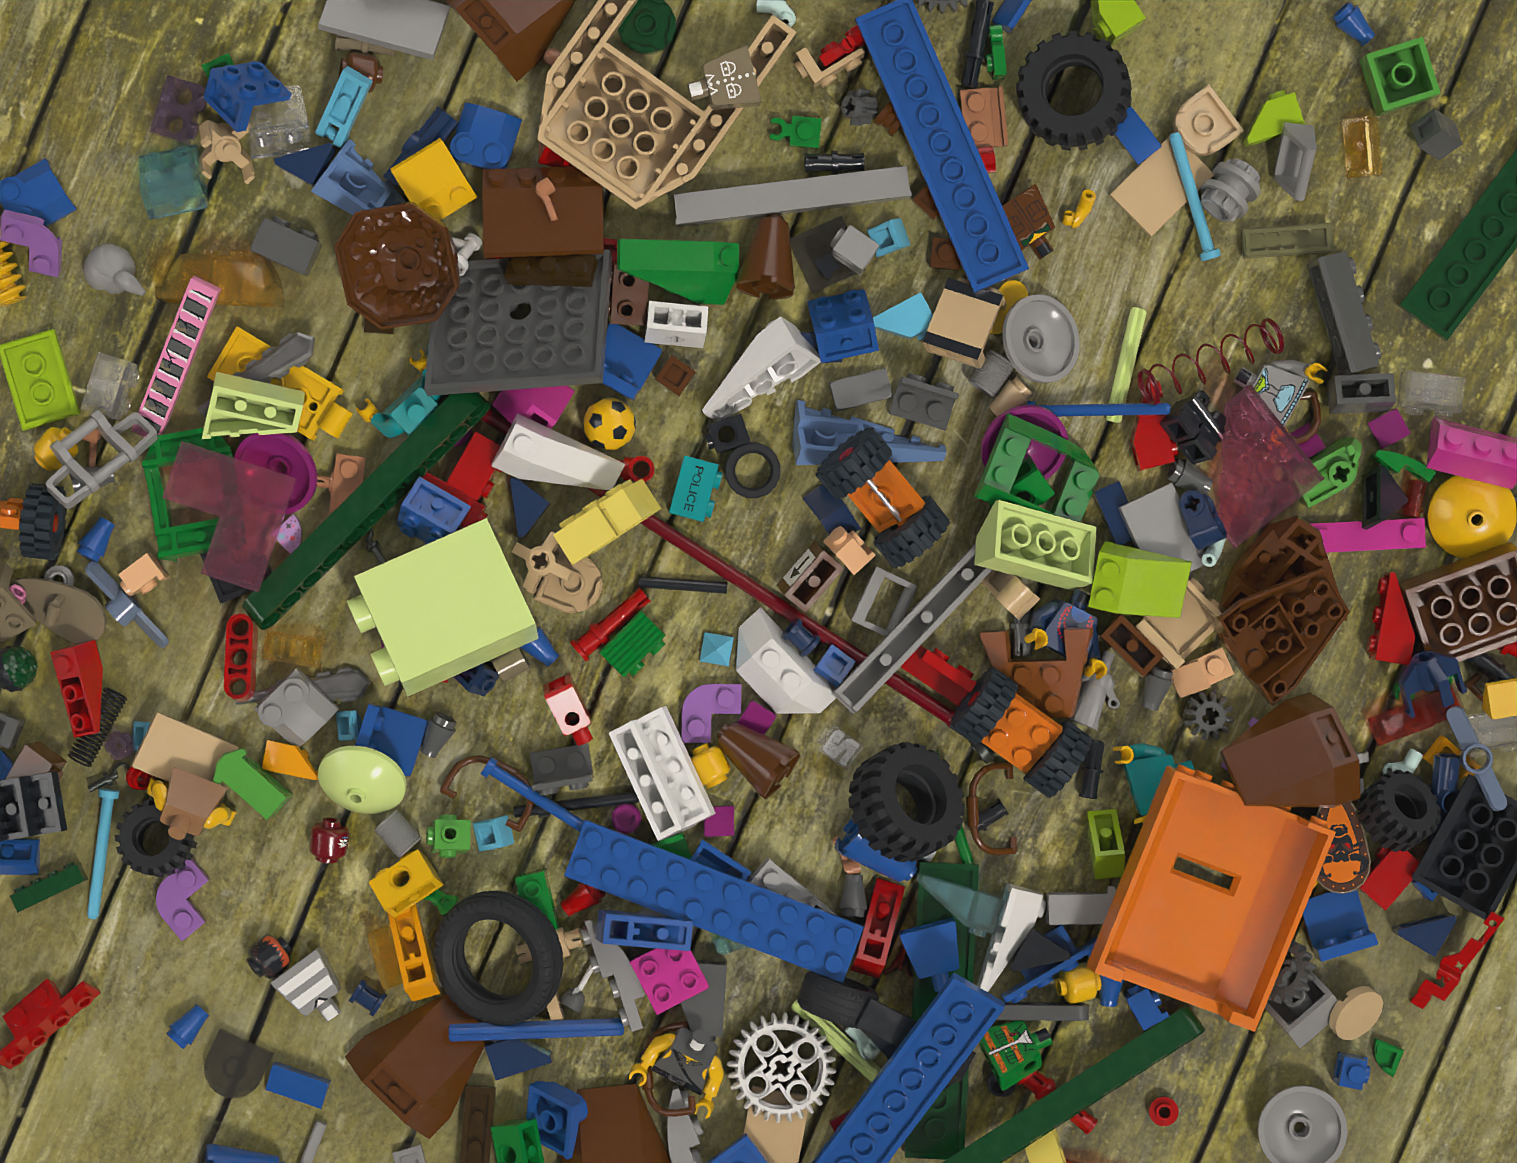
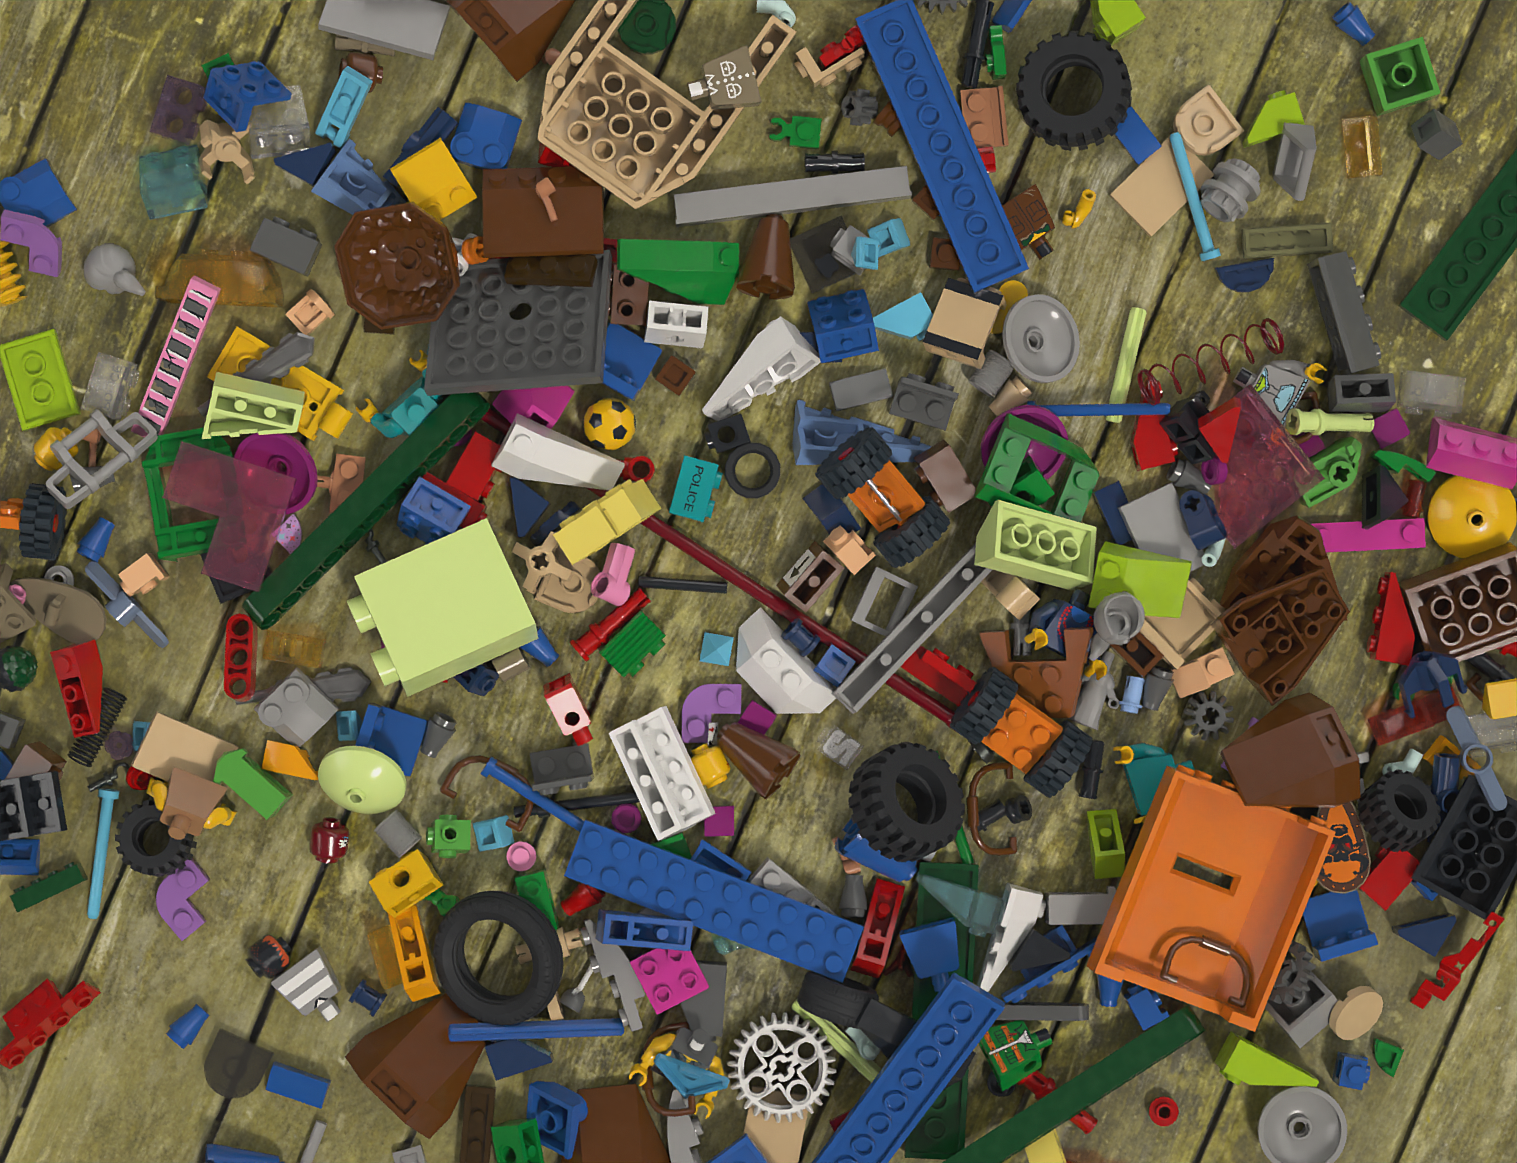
yellow head [1055,962,1101,1004] -> none
none -> light nougat tile [285,289,335,336]
none -> orange bush [461,236,489,265]
none -> bright pink plate [506,841,536,871]
none -> dark blue tile [530,501,581,547]
none -> bright pink piece [591,543,635,606]
none -> dark azure tile [654,1053,730,1099]
none -> white sticker [708,722,718,745]
none -> medium azure slope [851,237,879,270]
none -> brick [914,439,976,513]
none -> black bush [1005,795,1032,824]
none -> light grey hair [1089,591,1145,661]
none -> light blue pin [1119,676,1145,714]
none -> reddish brown piece [1160,935,1251,1008]
none -> red slope [1198,397,1241,464]
none -> magenta tile [1201,455,1228,485]
none -> dark blue tile [1215,258,1274,293]
none -> lime slope [1215,1031,1319,1087]
none -> yellowish green pin [1286,408,1374,435]

